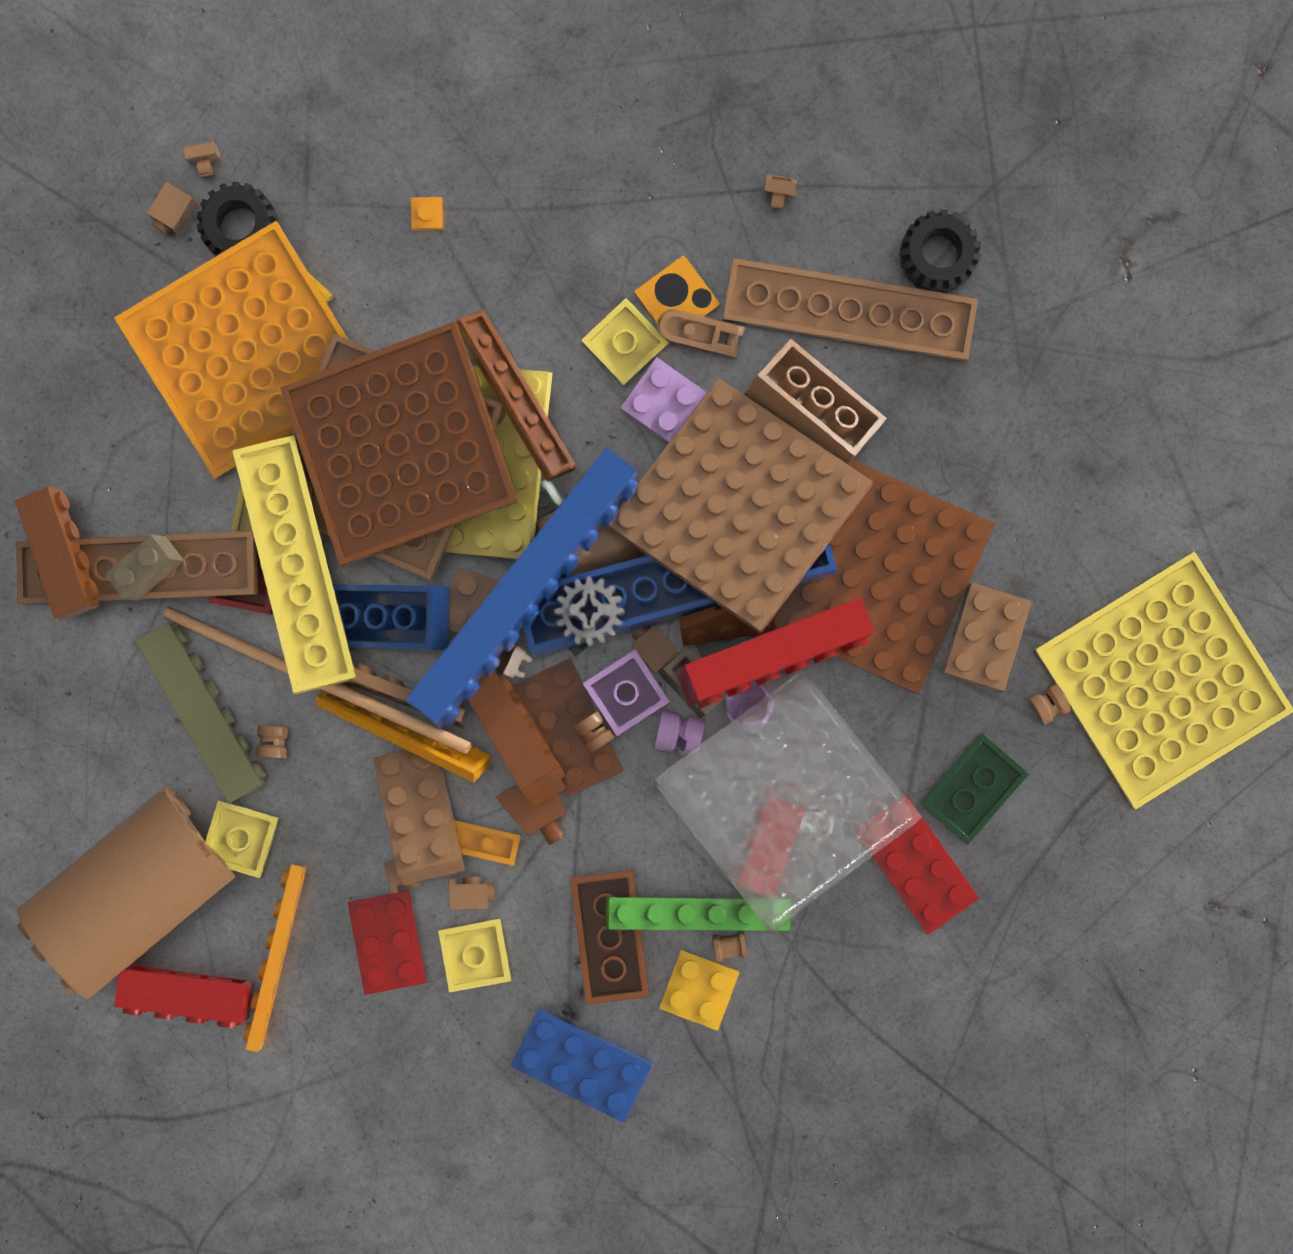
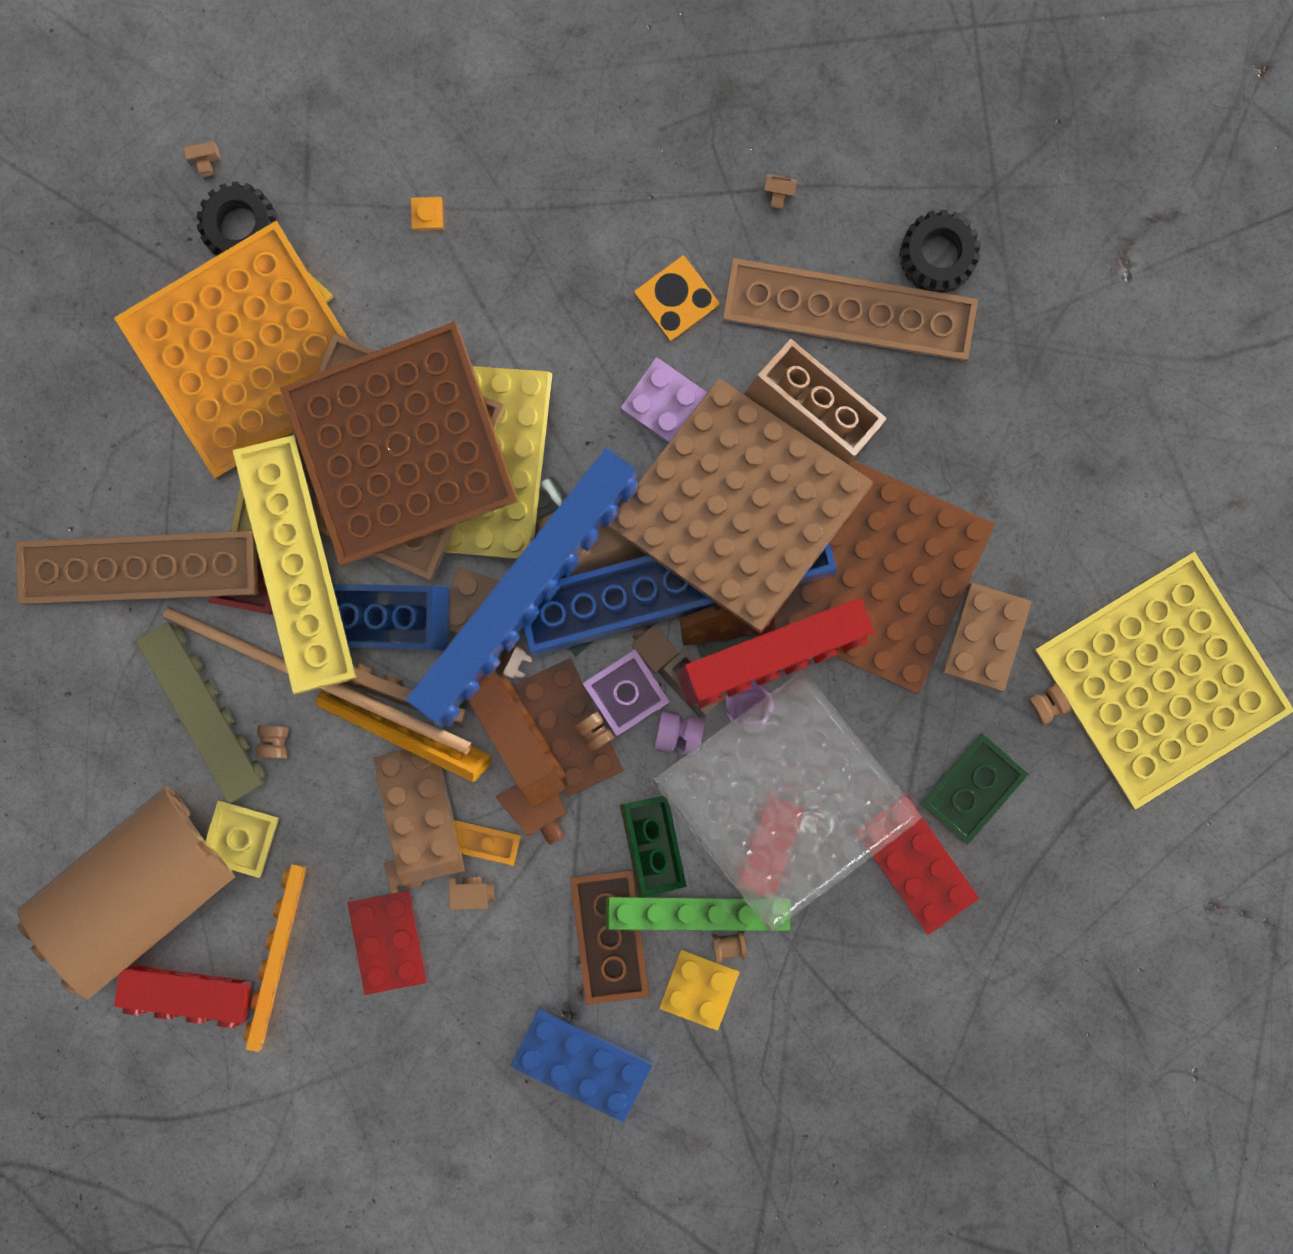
dark orange brick [15,487,100,619] -> none
dark tan brick [104,534,184,600] -> none
medium nougat brick [147,182,197,235] -> none
light yellow plate [438,918,512,993] -> none
dark orange tile [456,309,577,482] -> none
light grey gear [555,576,625,647] -> none
light yellow plate [581,298,669,386] -> none
medium nougat plate [657,309,745,357] -> none
none -> dark green slope [620,795,687,898]

